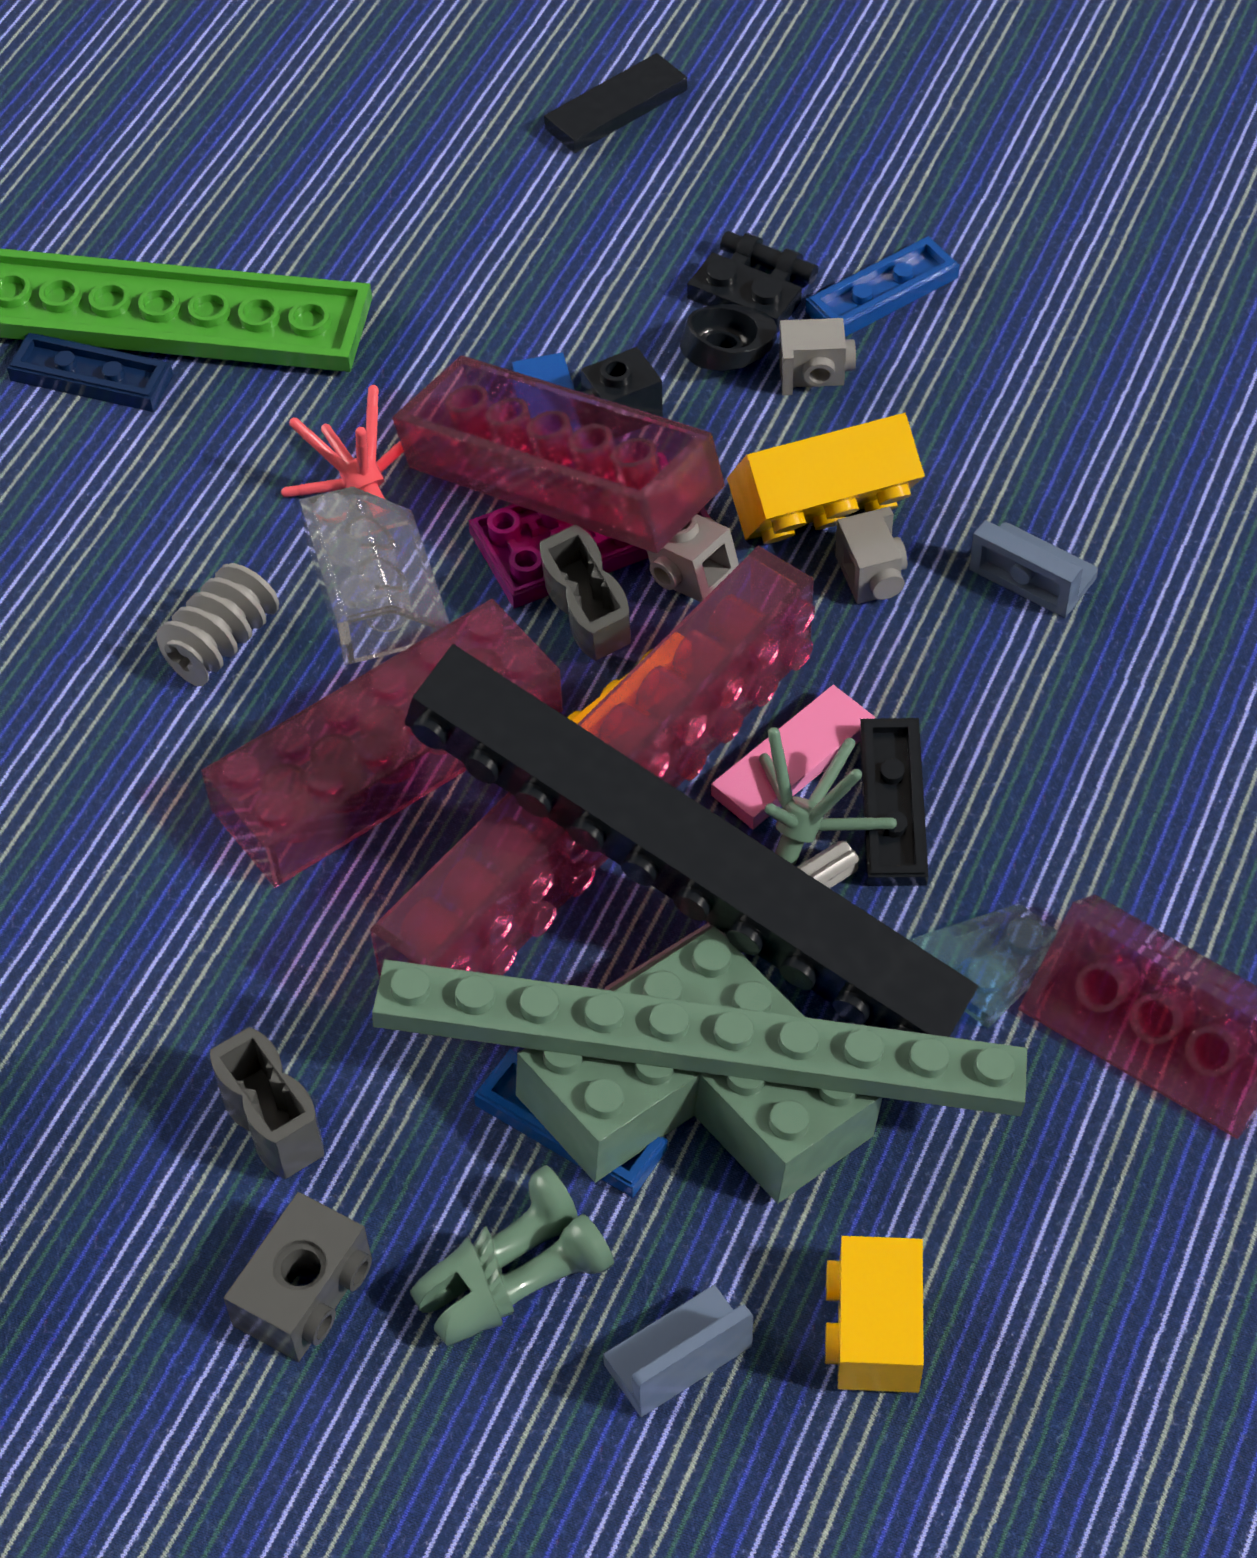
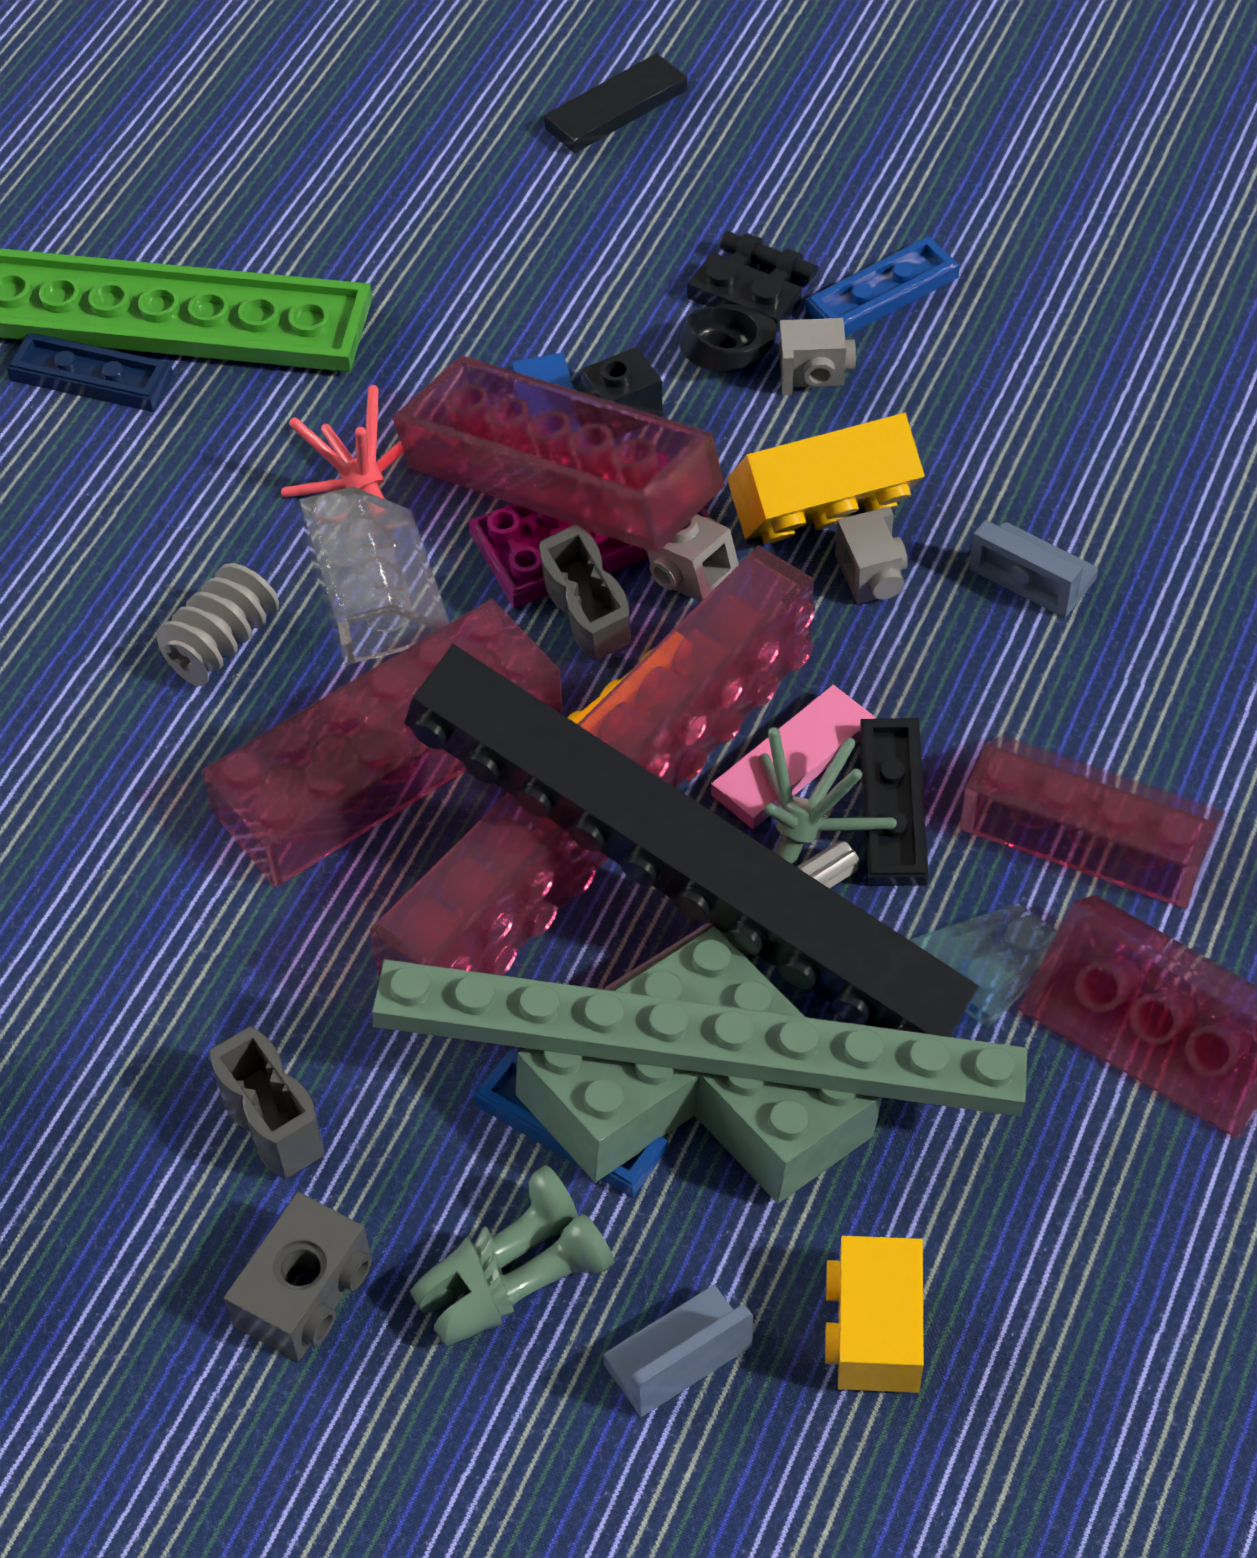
none -> clear pink slope [960,735,1226,909]

